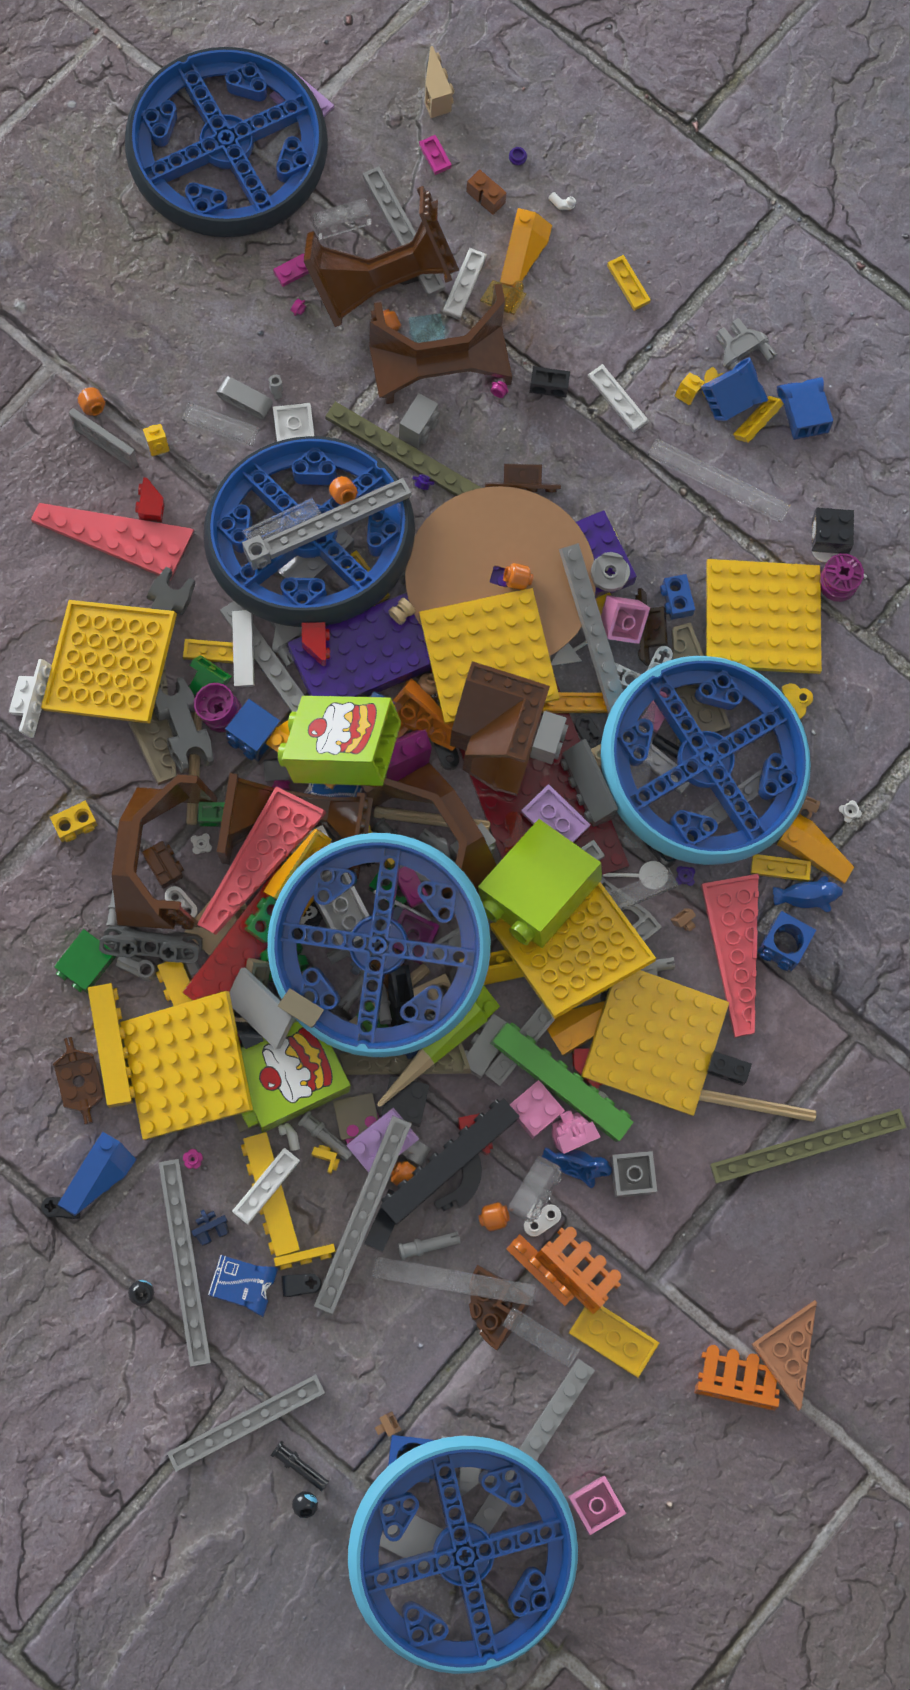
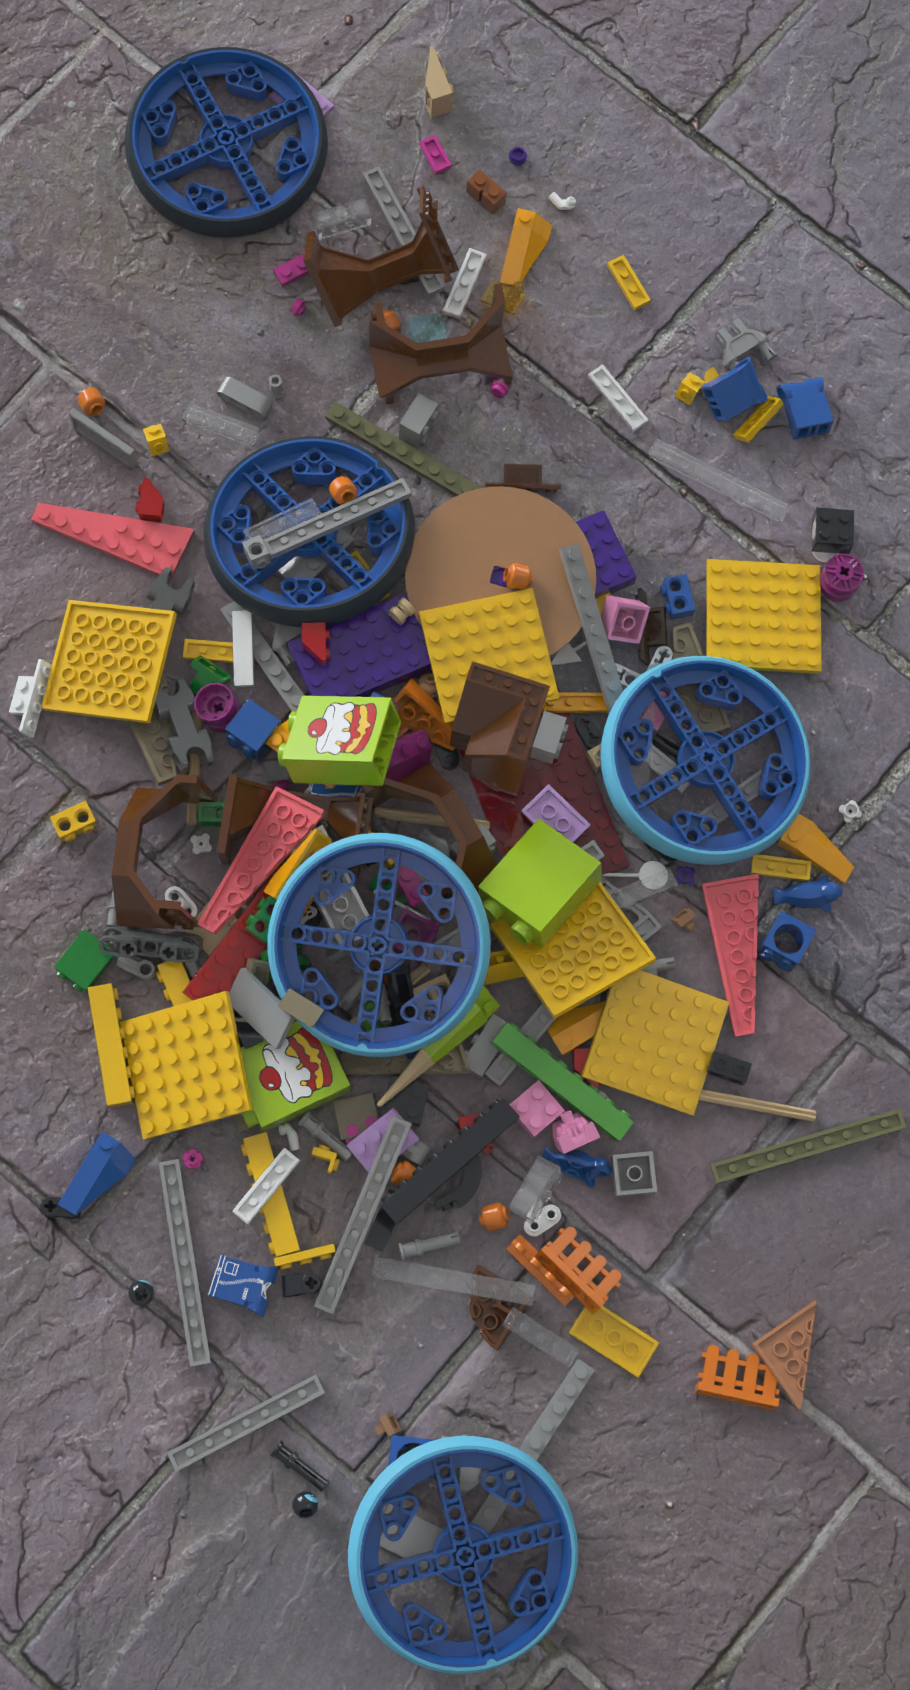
reddish brown plate [53,1037,104,1125] -> none
reddish brown brick [142,841,184,889] -> none
dark blue hips [191,1209,229,1246] -> none
white plate [273,403,314,442] -> none
dark purple plate [412,474,434,490] -> none
black brick [529,366,570,398] -> none
dark grey slope [560,739,618,827] -> none
bright pink brick [567,1476,626,1535] -> none
light grey plate [591,552,630,592] -> none
yellow plate [782,683,813,719] -> none
medium nougat tile [798,796,820,819] -> none

